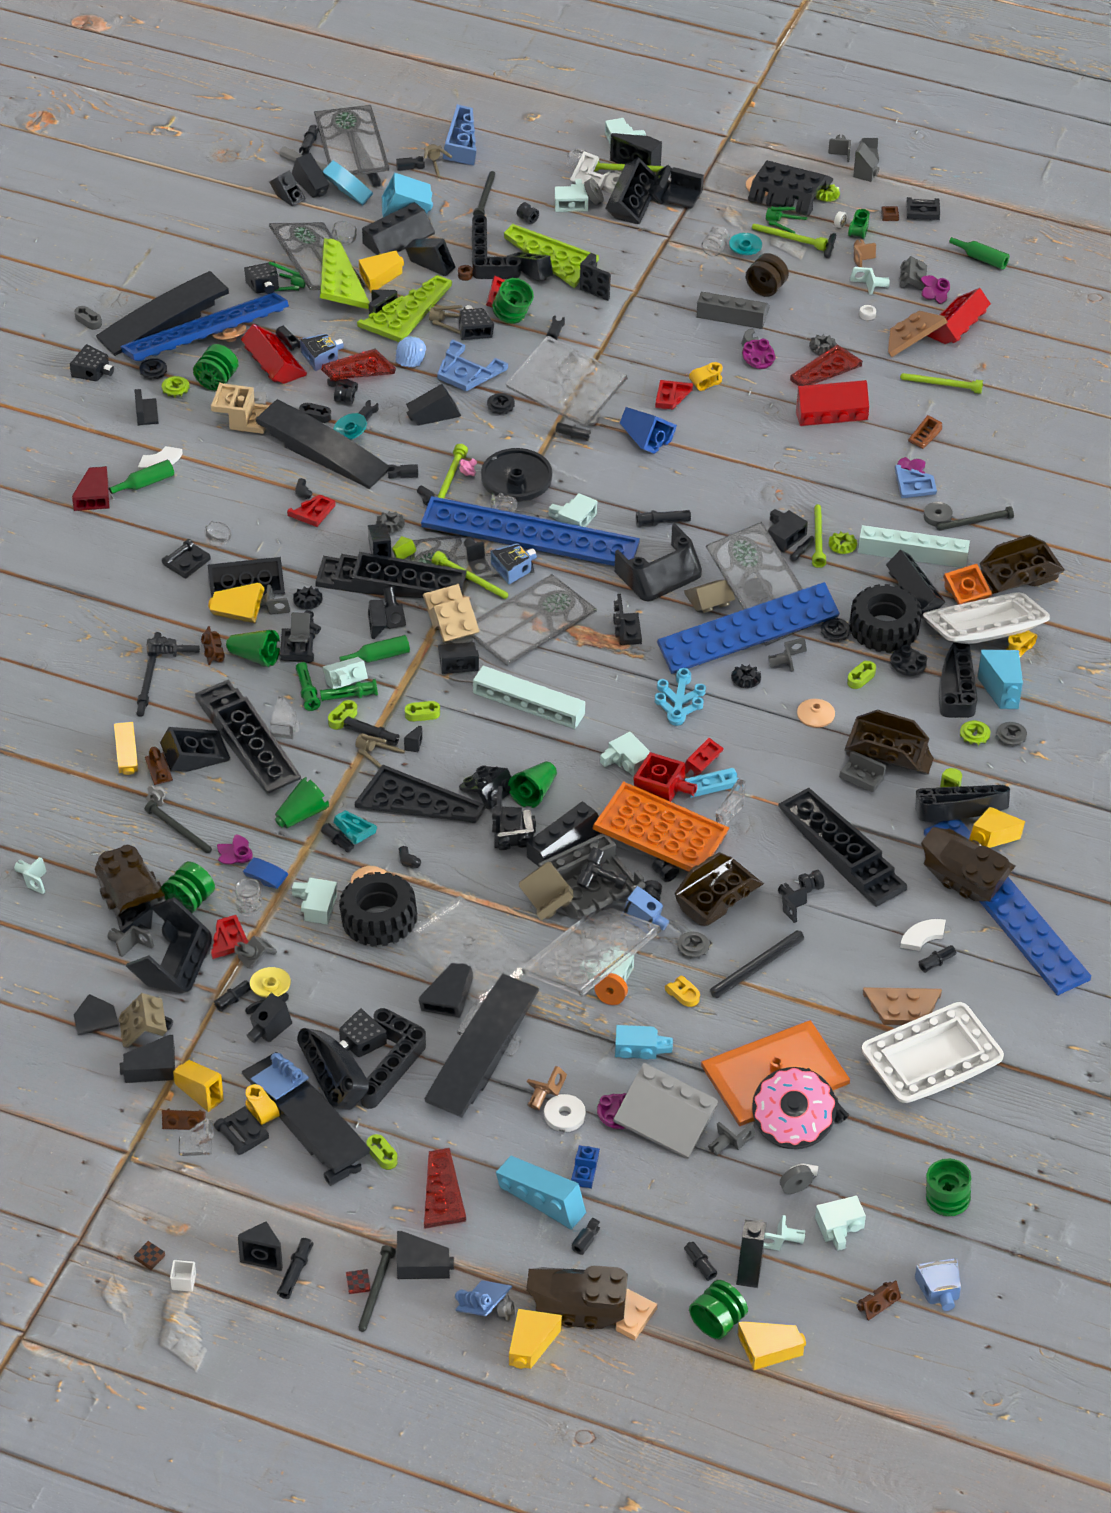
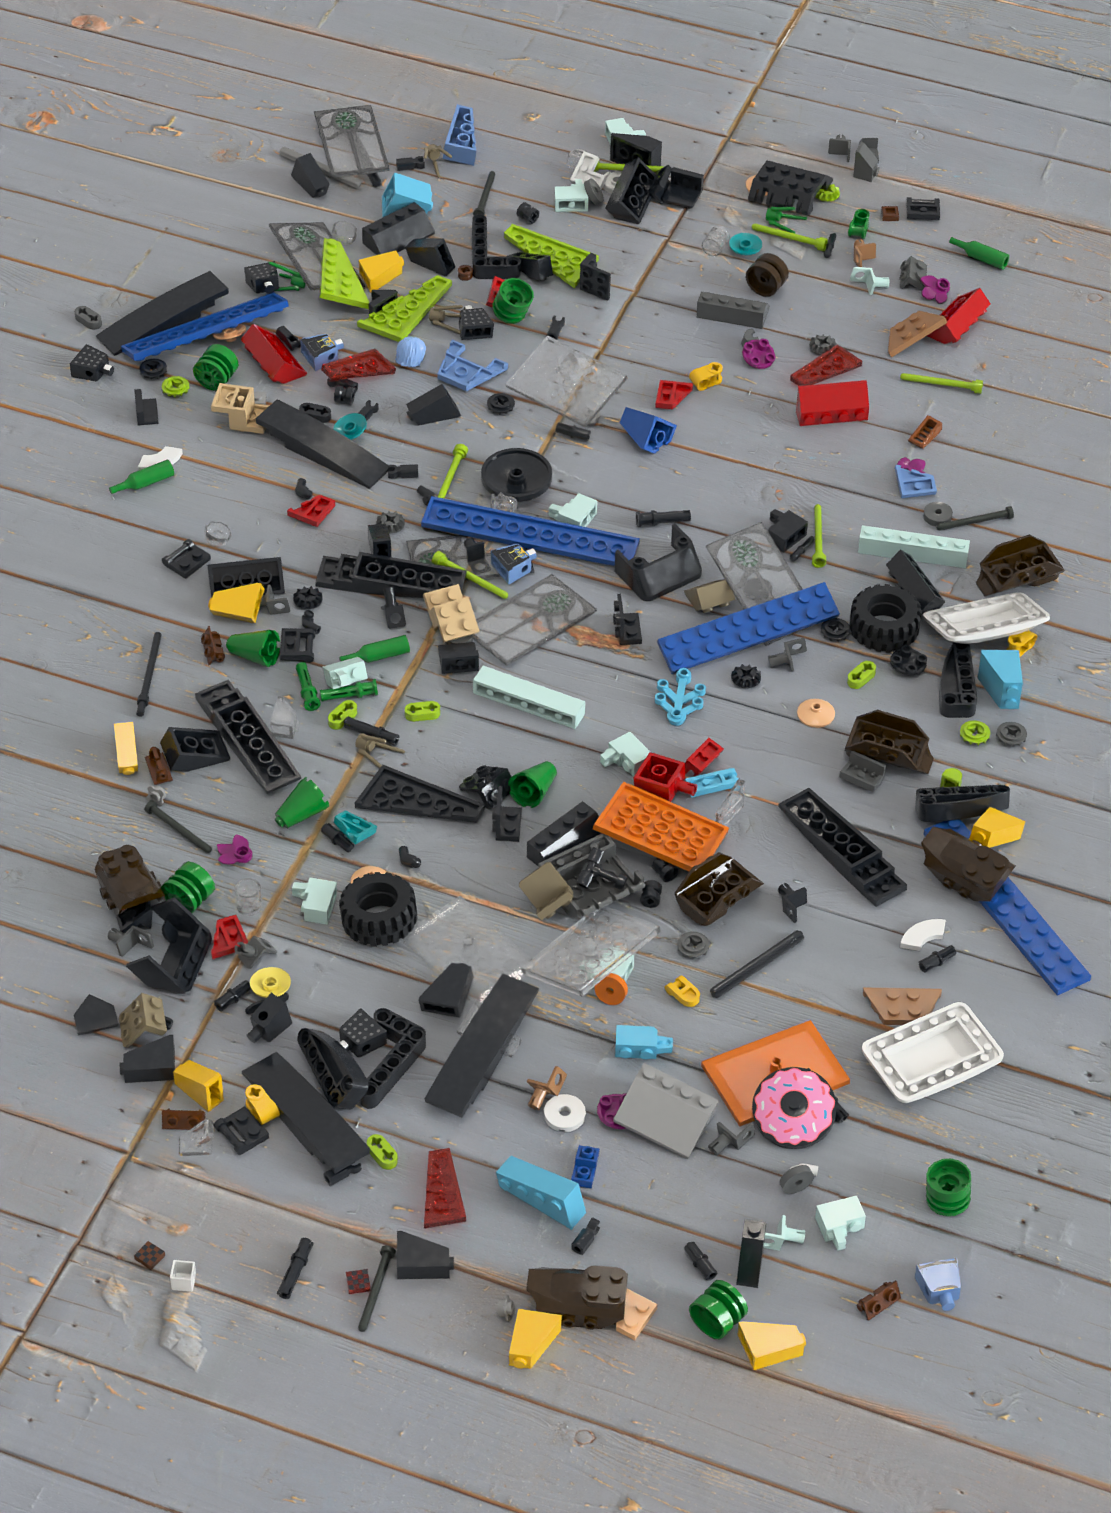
light aqua bracket [14,857,46,894] -> none
dark red slope [72,466,110,511] -> none
black piece [146,636,200,657] -> none
black slope [238,1221,283,1271] -> none
blue slope [243,857,289,889] -> none
medium blue hinge [251,1053,309,1100] -> none
black slope [269,170,306,207] -> none
dark grey bracket [289,612,310,642] -> none
black pin [299,125,319,156] -> none
medium azure slope [323,160,373,206] -> none
black slope [368,600,387,639] -> none
lime slope [392,536,417,559] -> none
black slope [404,726,423,753] -> none
medium blue hinge [455,1280,512,1316] -> none
bright pink plant [459,458,477,477] -> none
black bracket [494,809,536,850] -> none
medium blue torso [621,886,669,933] -> none
black wheel [798,869,825,893] -> none
lime gear [828,531,857,554] -> none
white tile [834,211,847,229] -> none
white tile [859,305,876,320] -> none
orange slope [943,564,992,605] -> none

